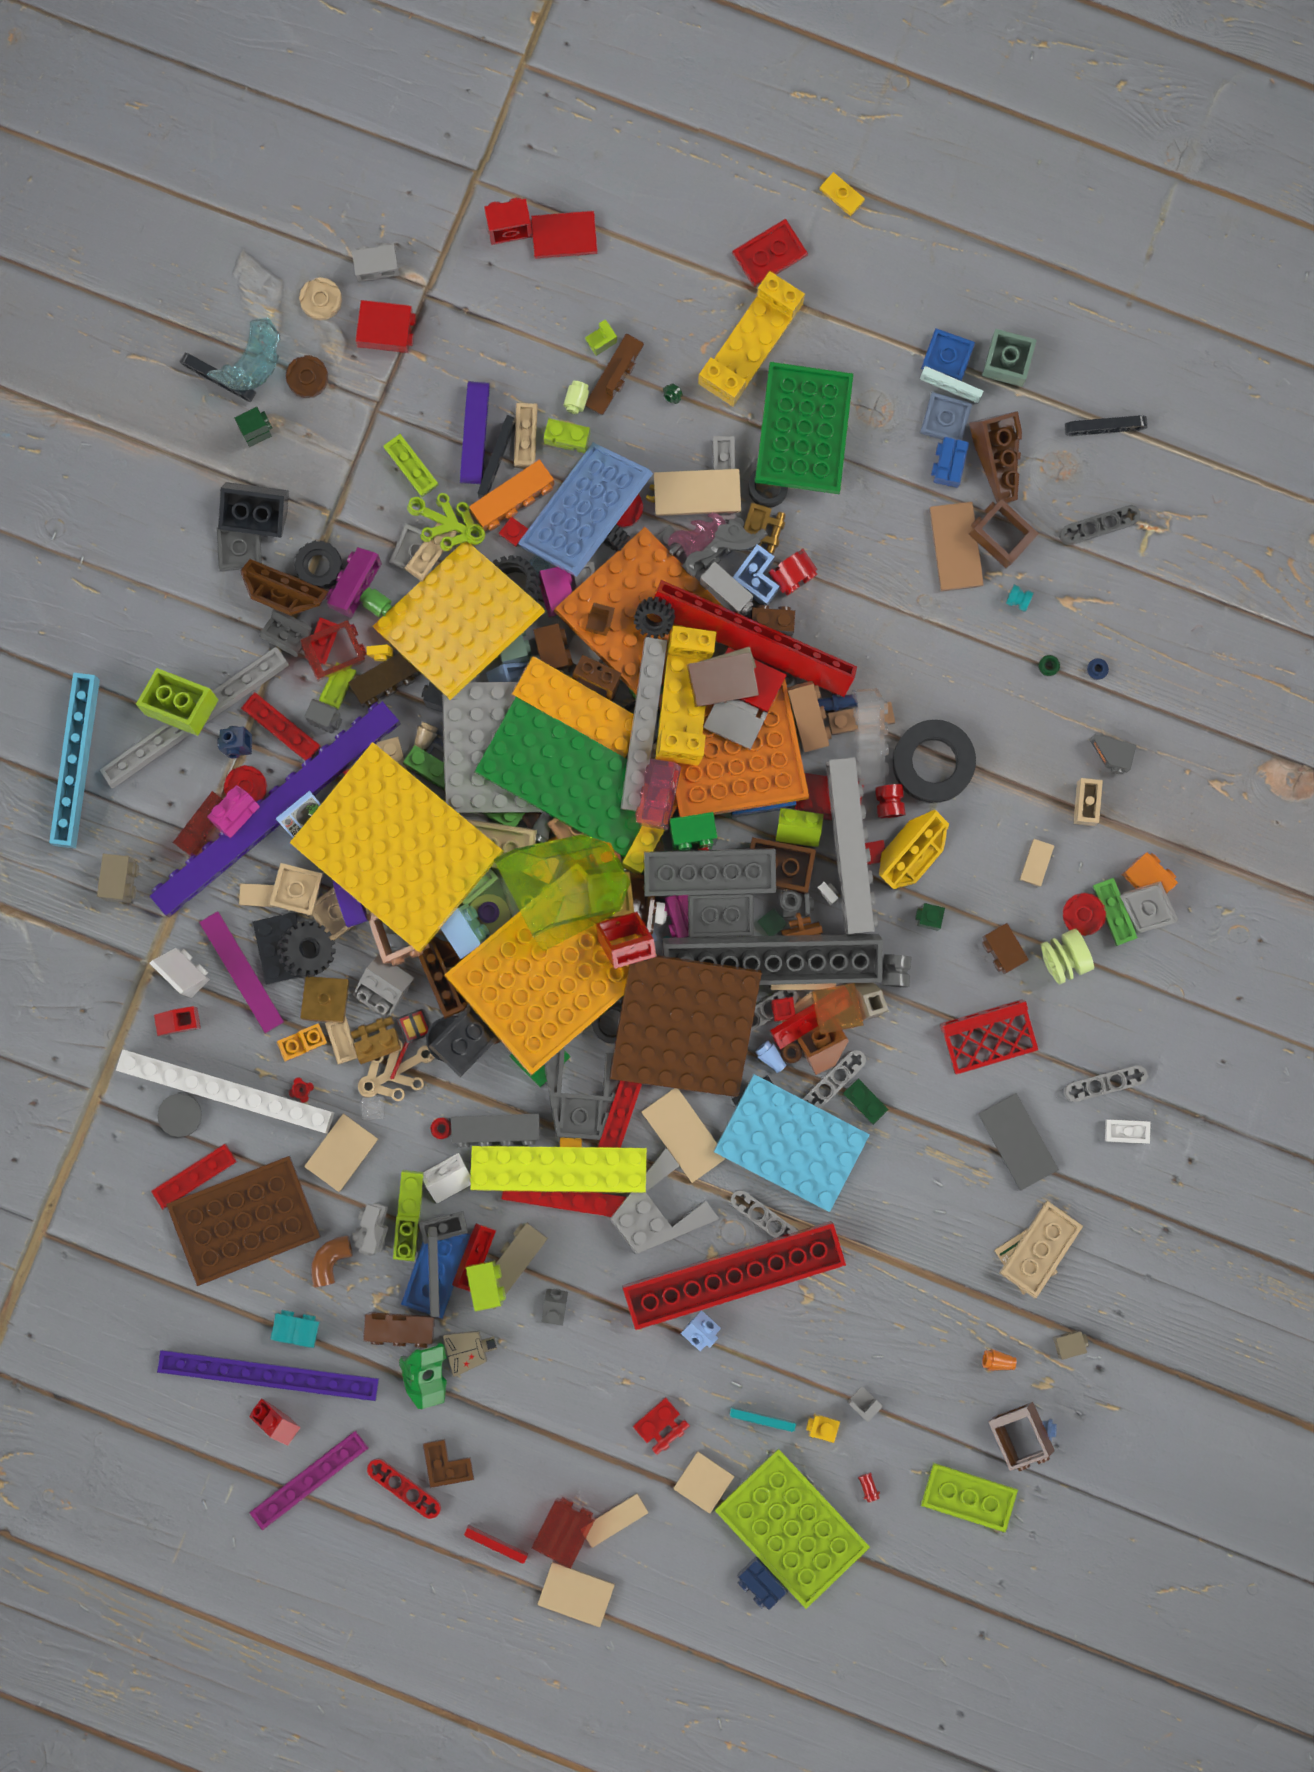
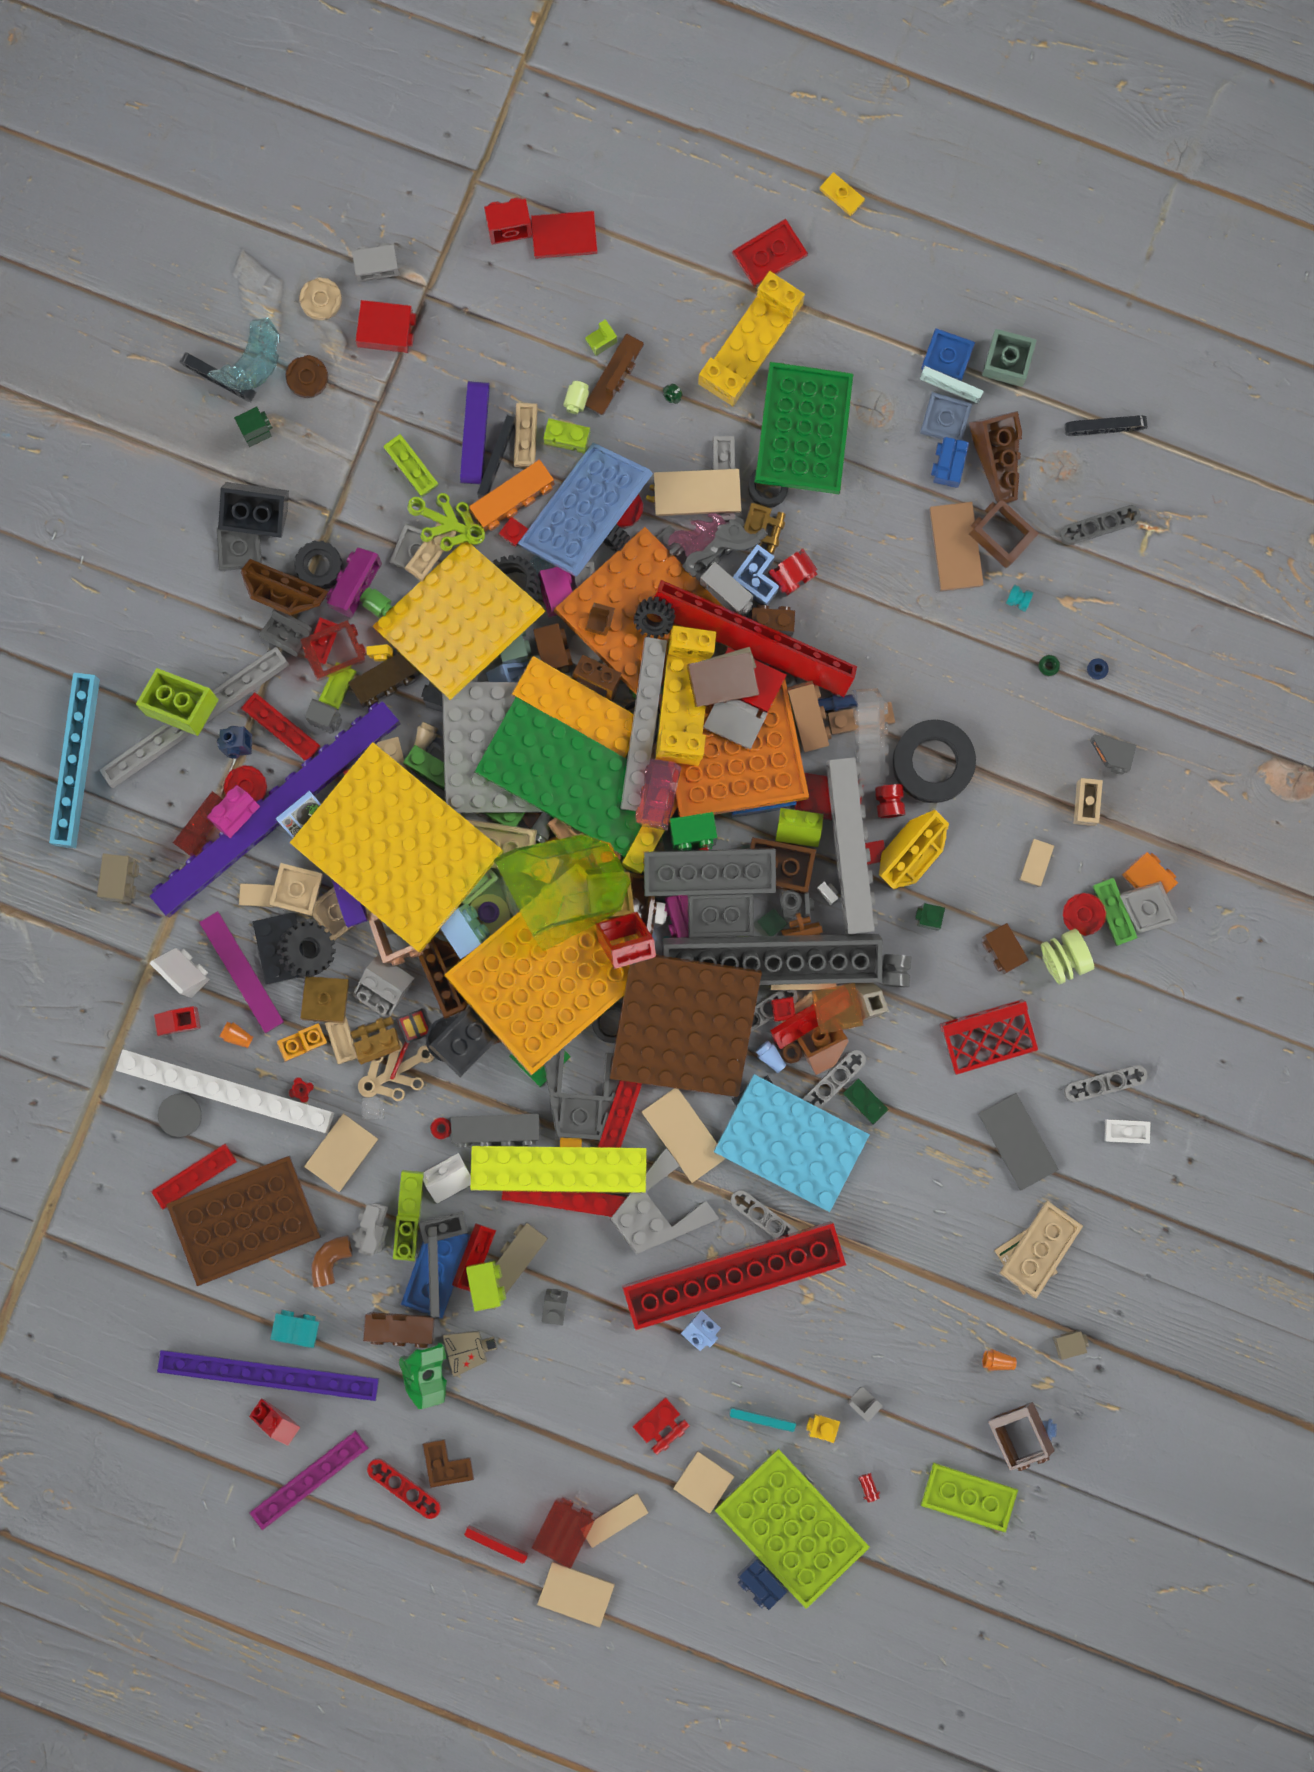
none -> orange cone [219,1021,253,1048]

